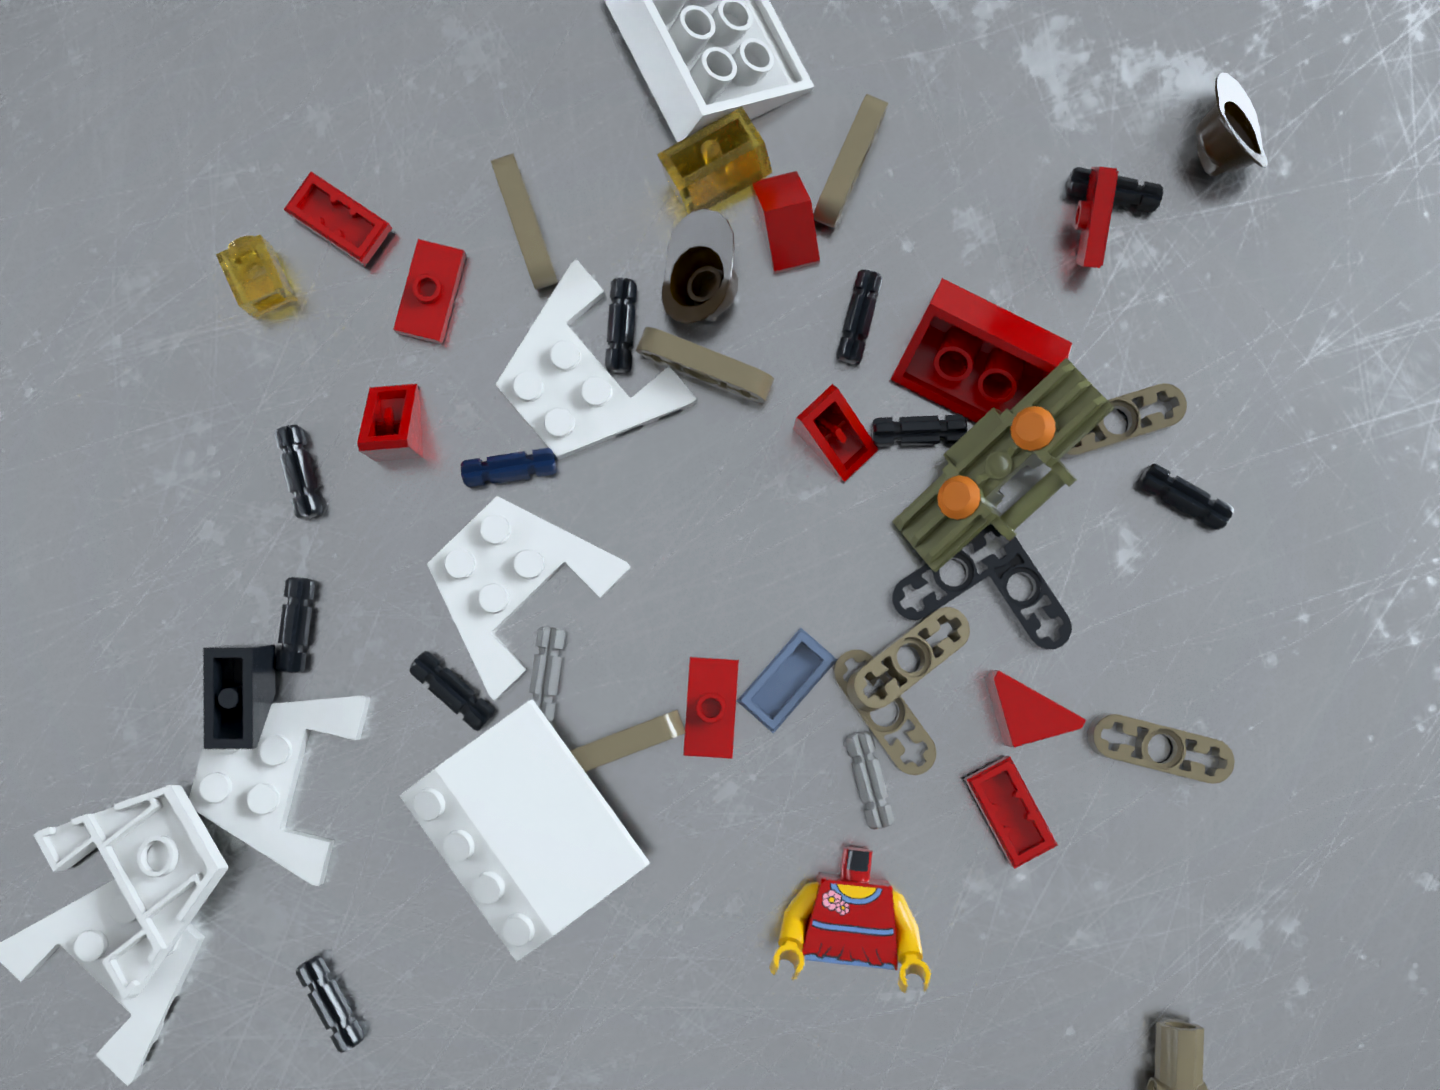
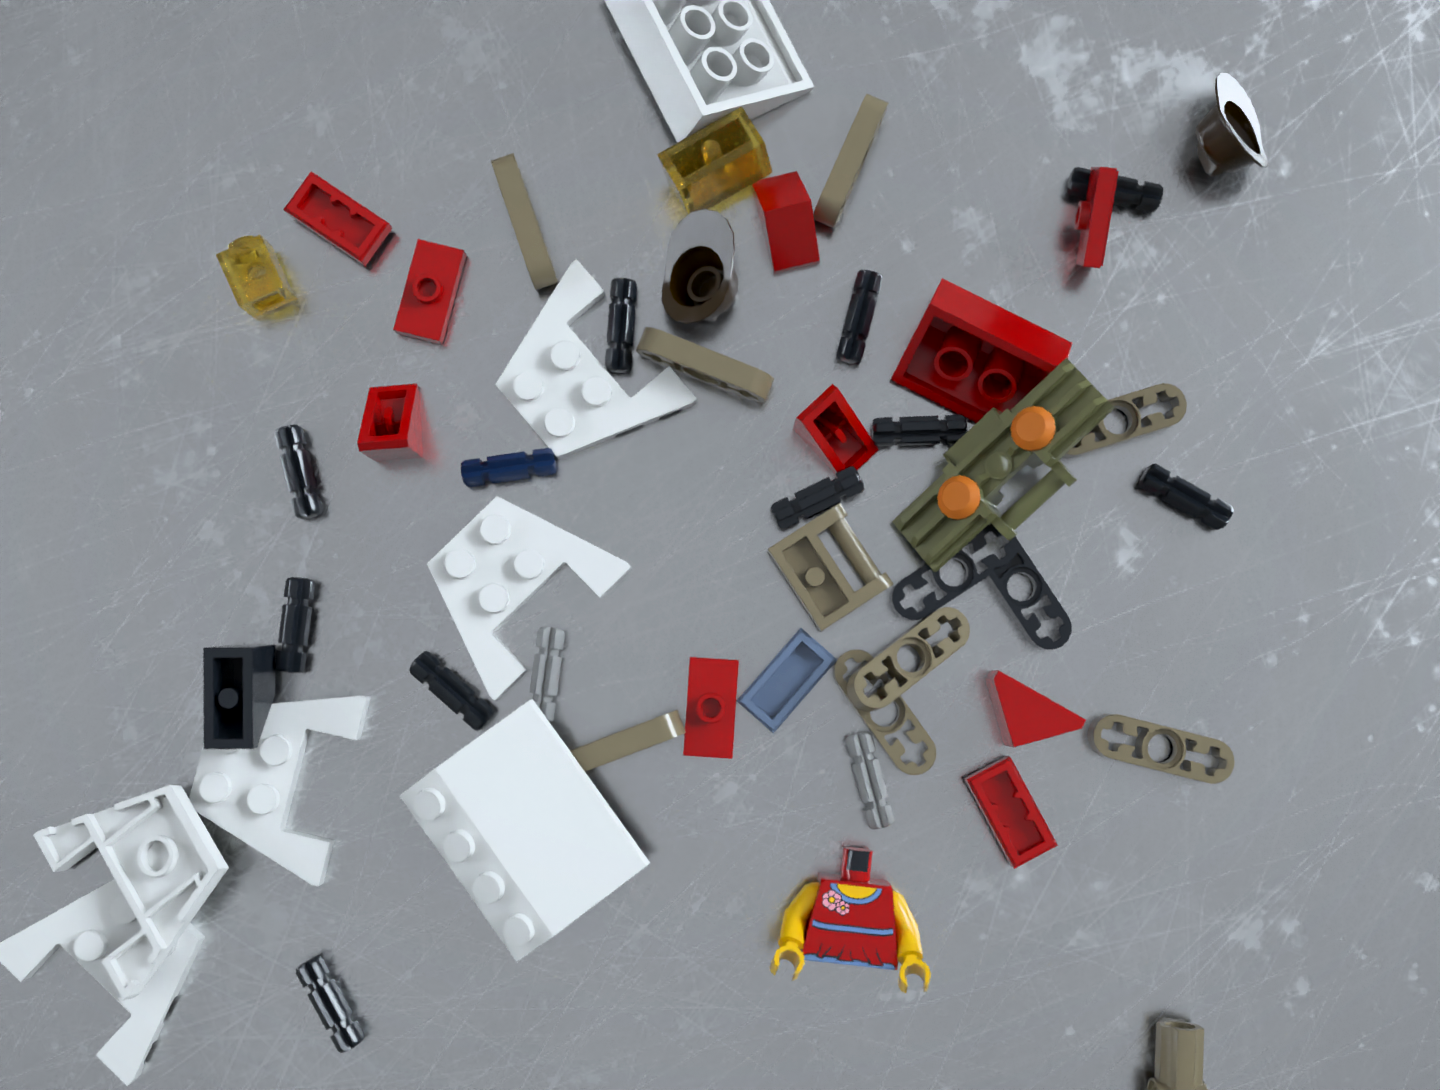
none -> dark tan plate [767,503,893,632]
none -> black axle [771,466,865,529]

